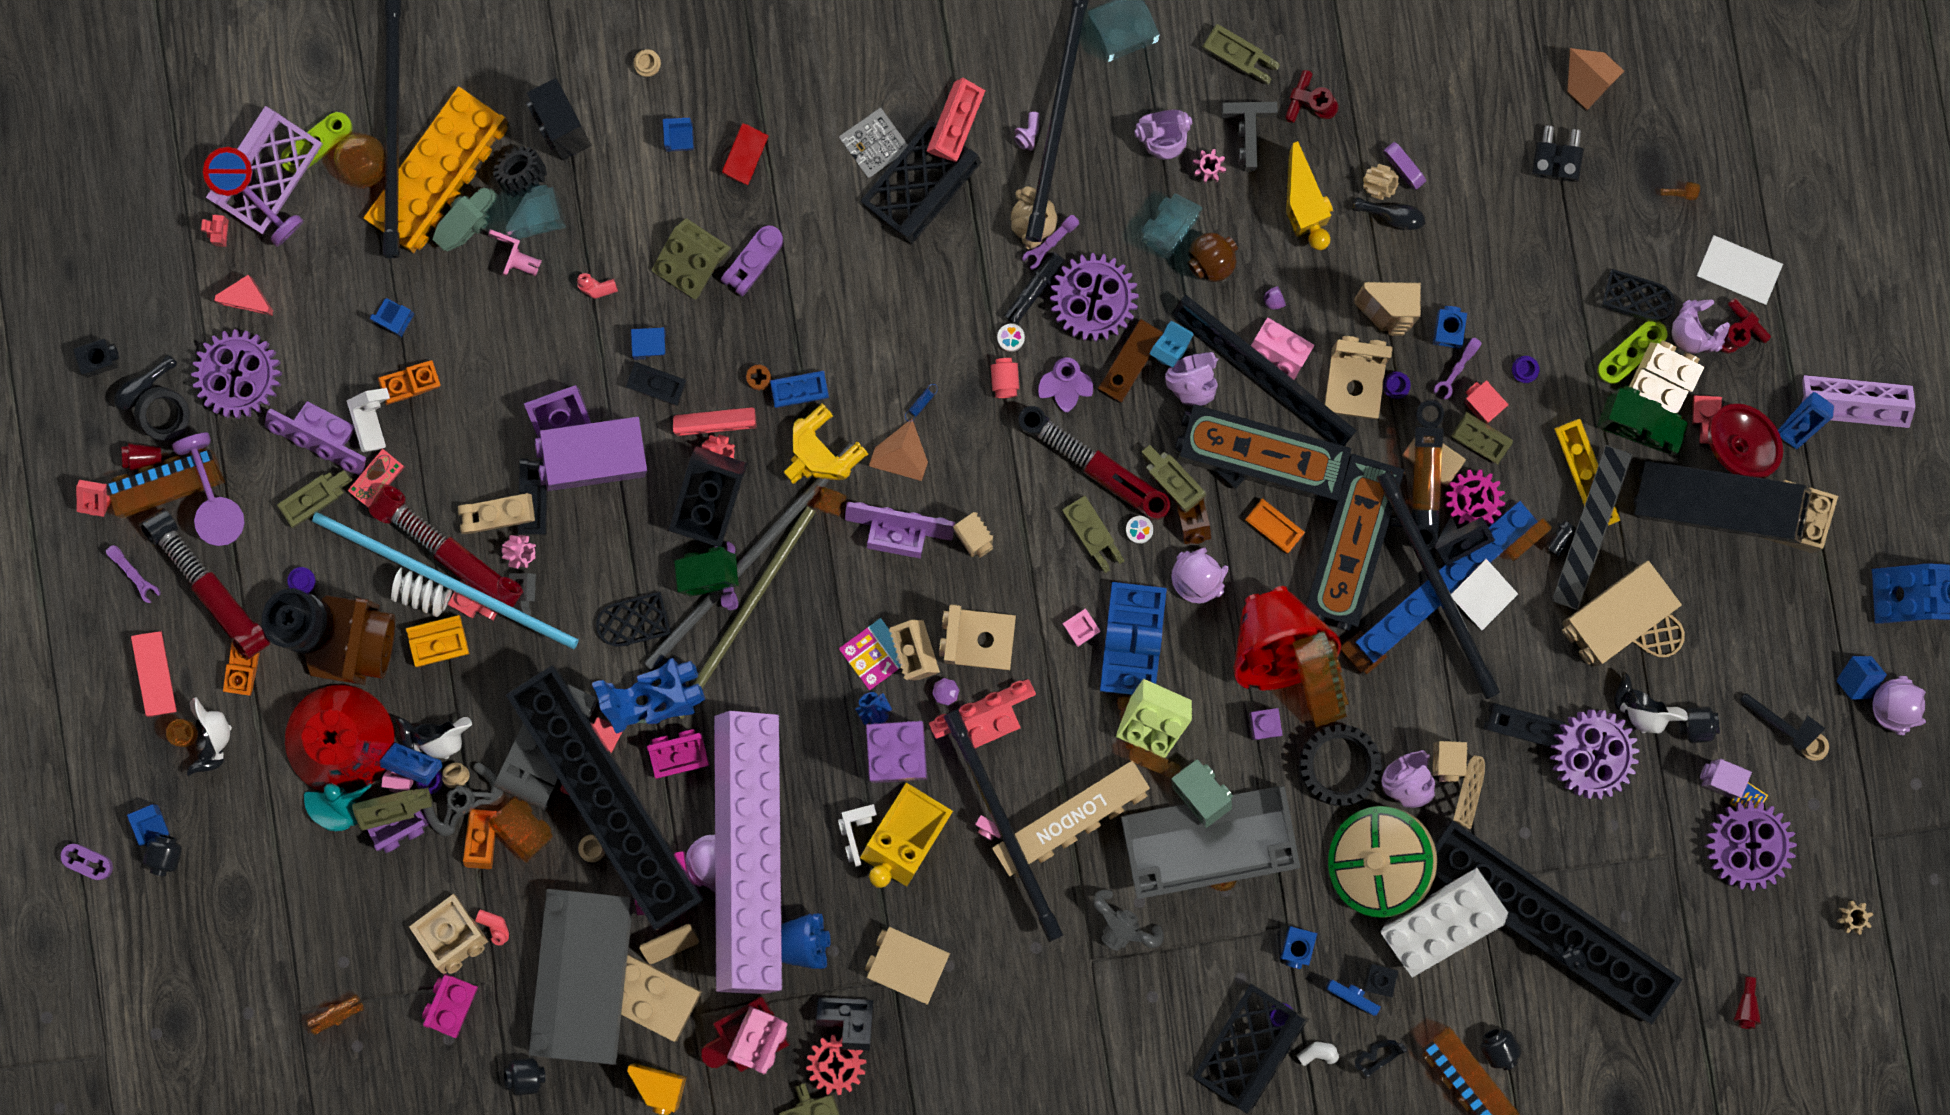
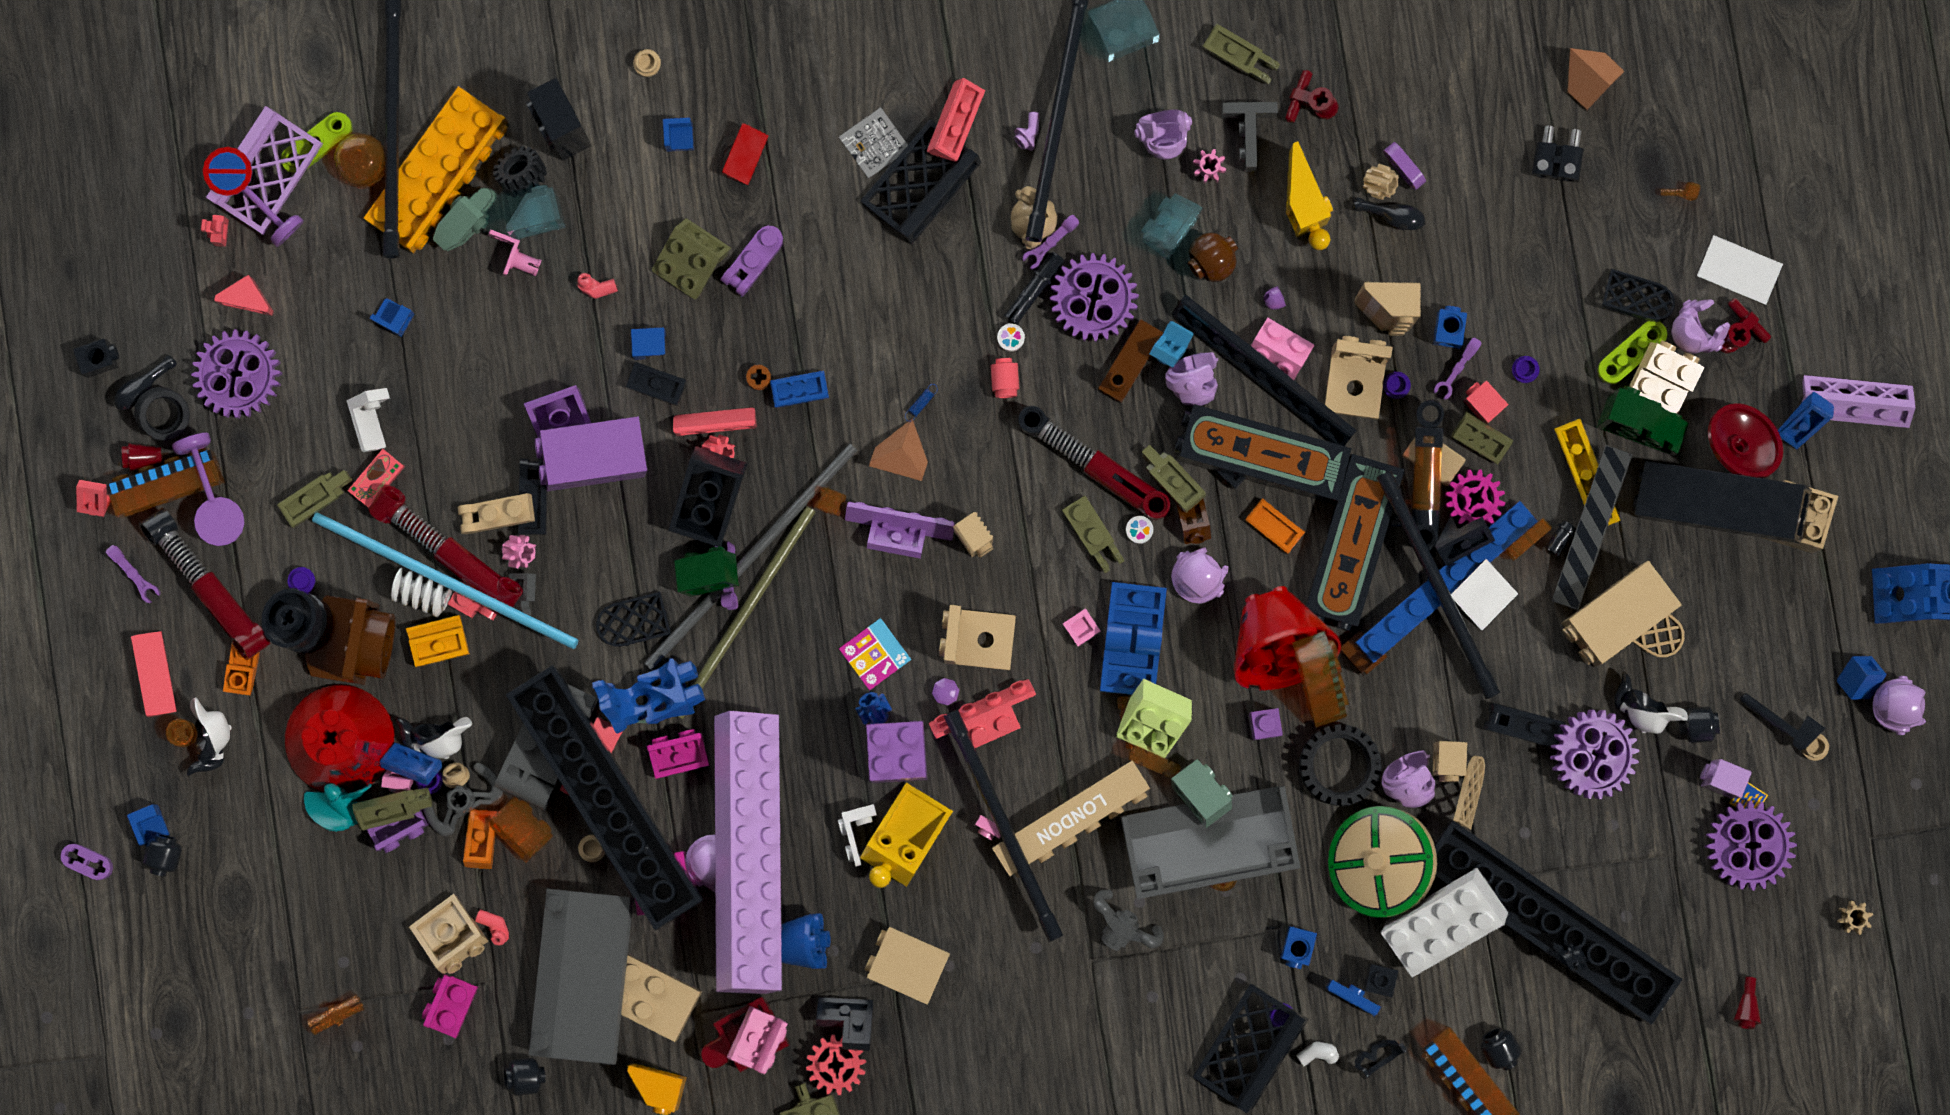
medium lavender bracket [265,401,366,475] -> none
orange slope [378,360,441,405] -> none
tan slope [640,924,699,964] -> none
yellow connector [784,403,869,484] -> none
tan brick [889,620,940,680] -> none
medium lavender plate [1038,358,1093,413] -> none
coral plate [1692,396,1722,444] -> none

